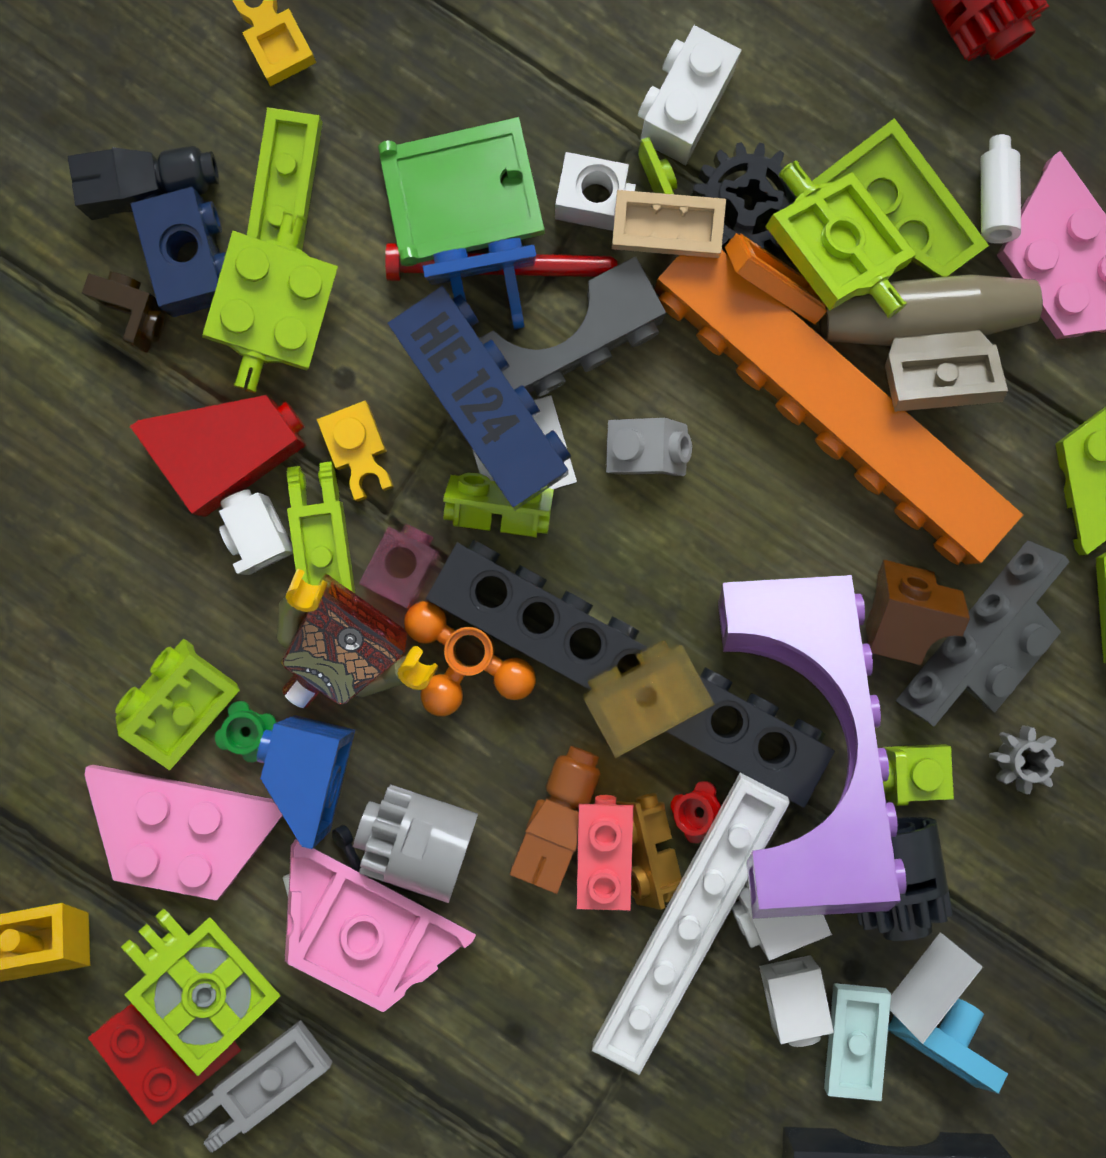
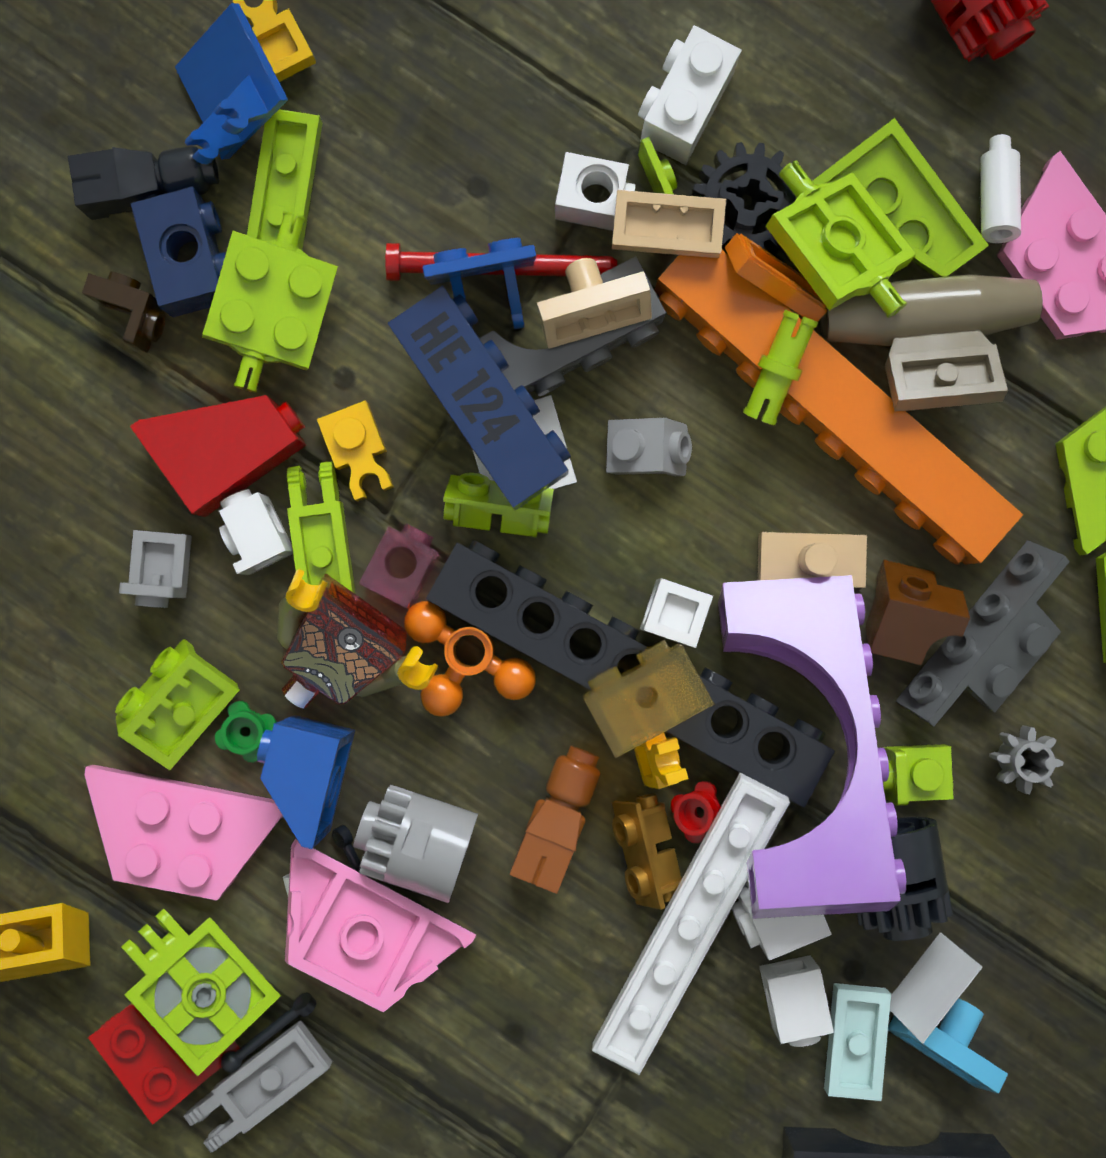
bright green container [378,117,545,266] -> none
coral hinge [577,795,633,911] -> none
none -> light grey bracket [119,530,192,608]
none -> blue plate [175,3,288,164]
none -> black hinge [221,992,317,1073]
none -> tan tile [537,258,652,349]
none -> yellow plate [630,729,689,789]
none -> white brick [640,578,713,648]
none -> lime pin [743,310,818,425]
none -> tan tile [757,532,867,588]

